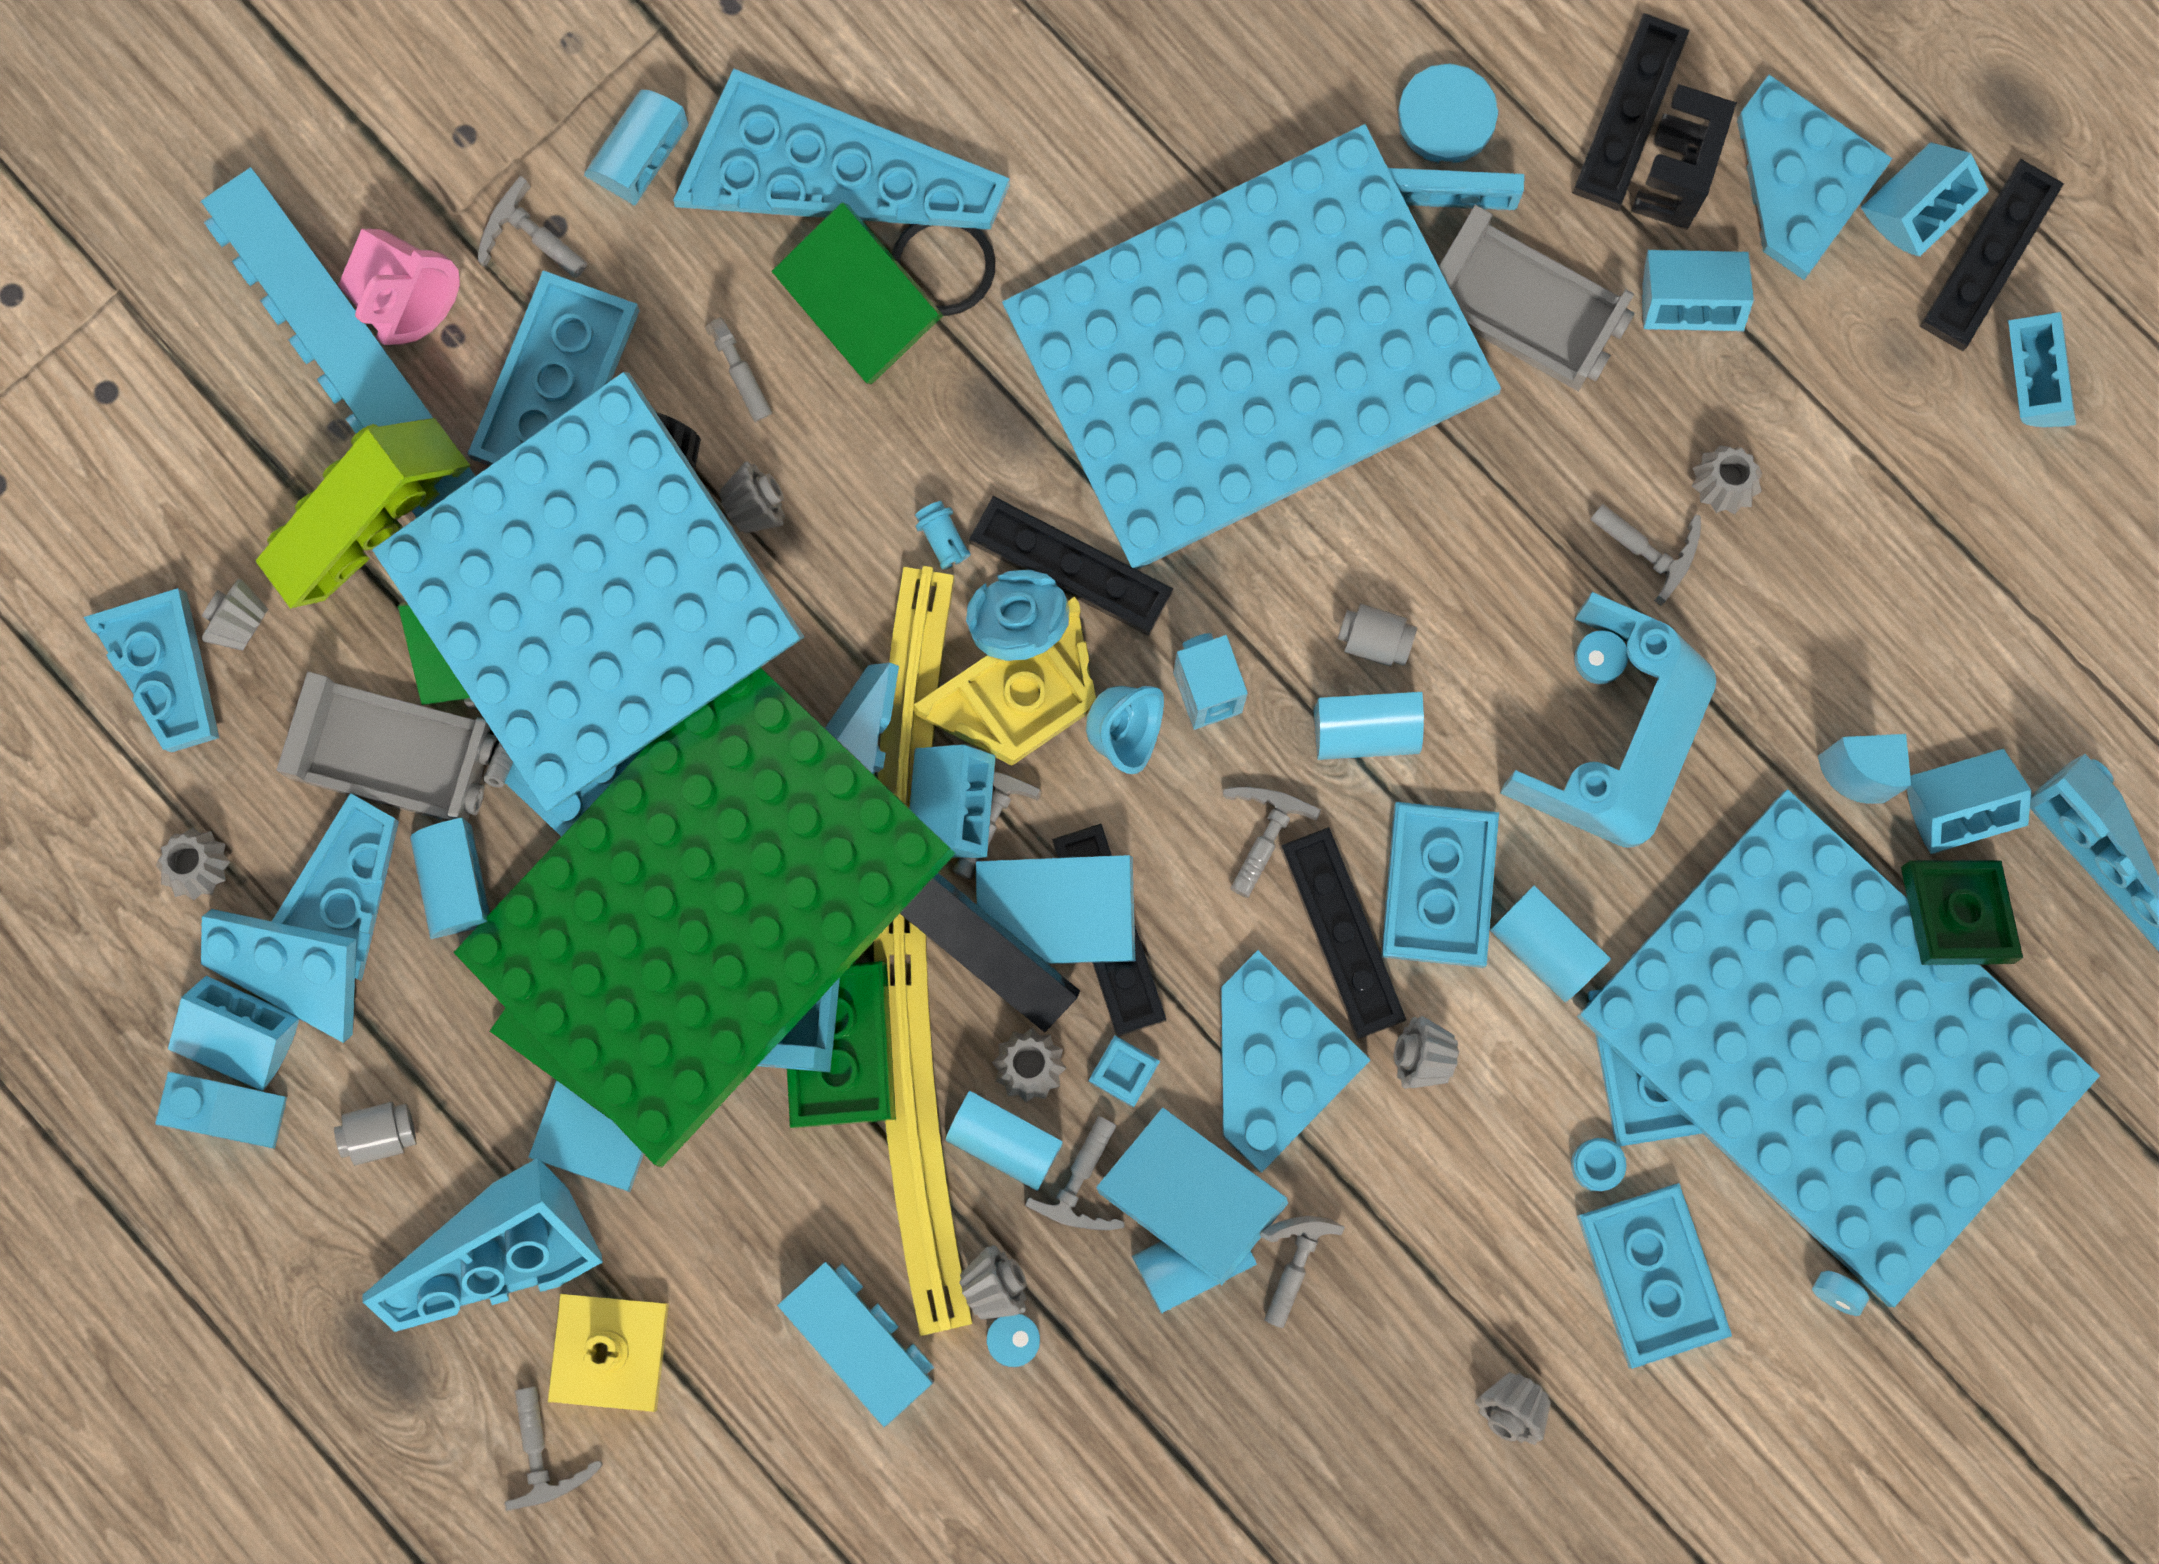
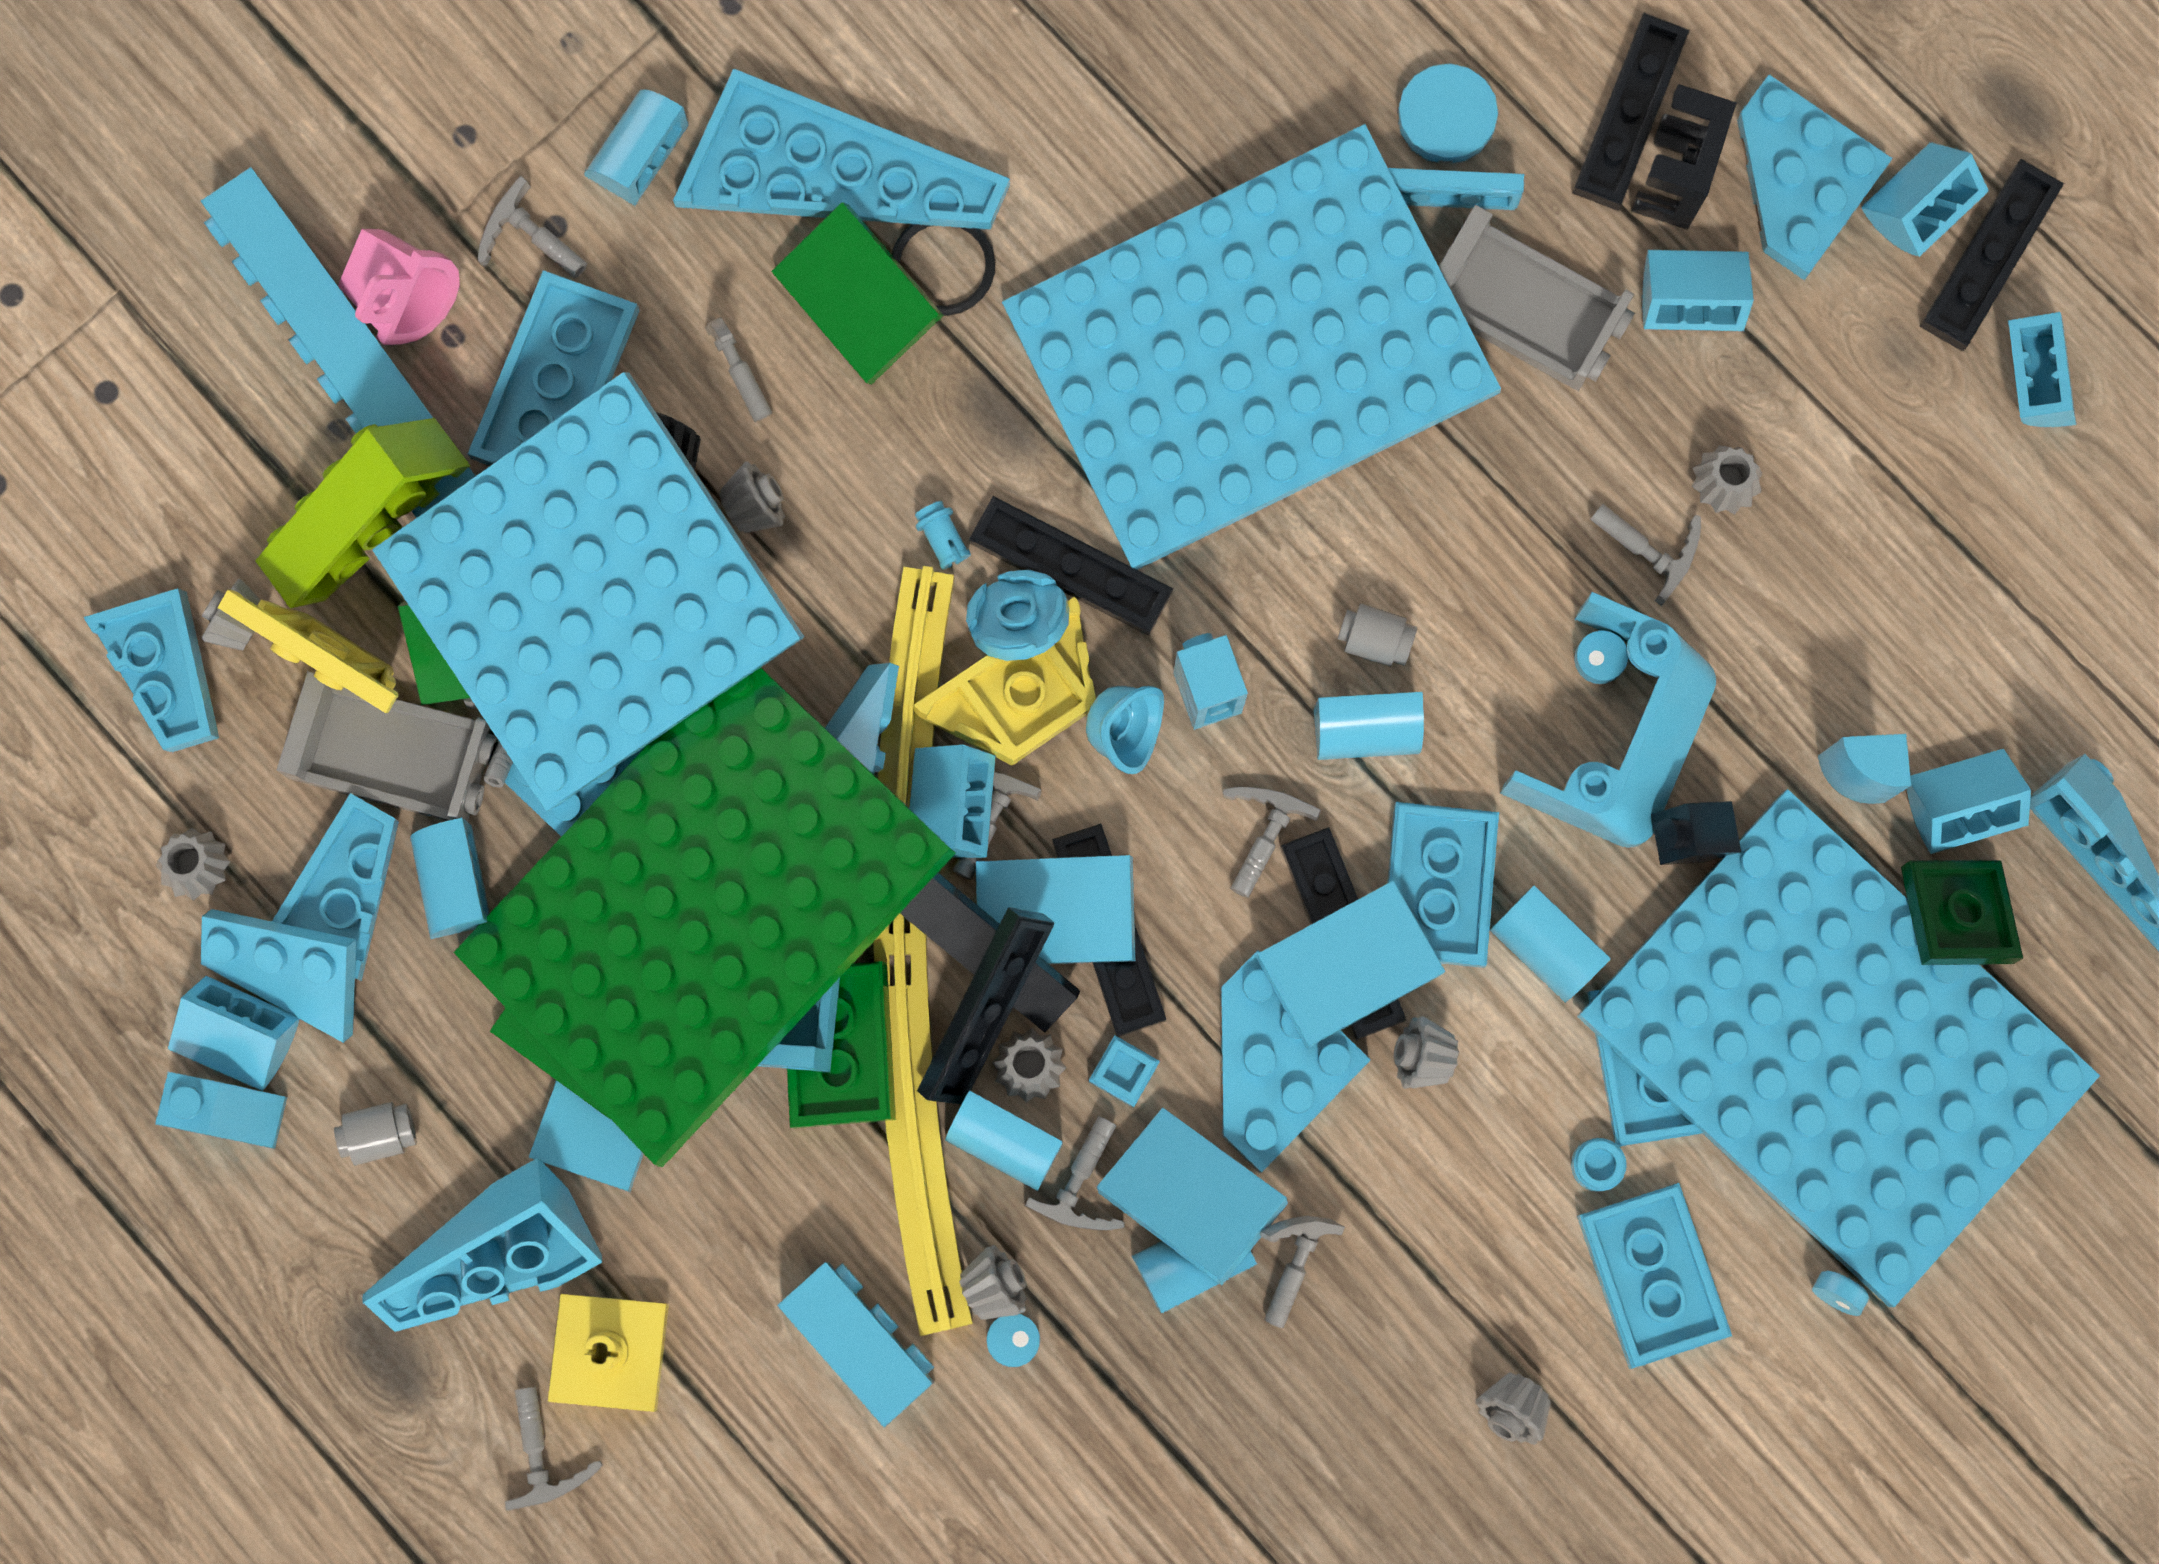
none -> light yellow wing [217,590,399,713]
none -> black tile [917,907,1055,1104]
none -> medium azure tile [1255,880,1446,1048]
none -> black brick [1651,801,1741,865]

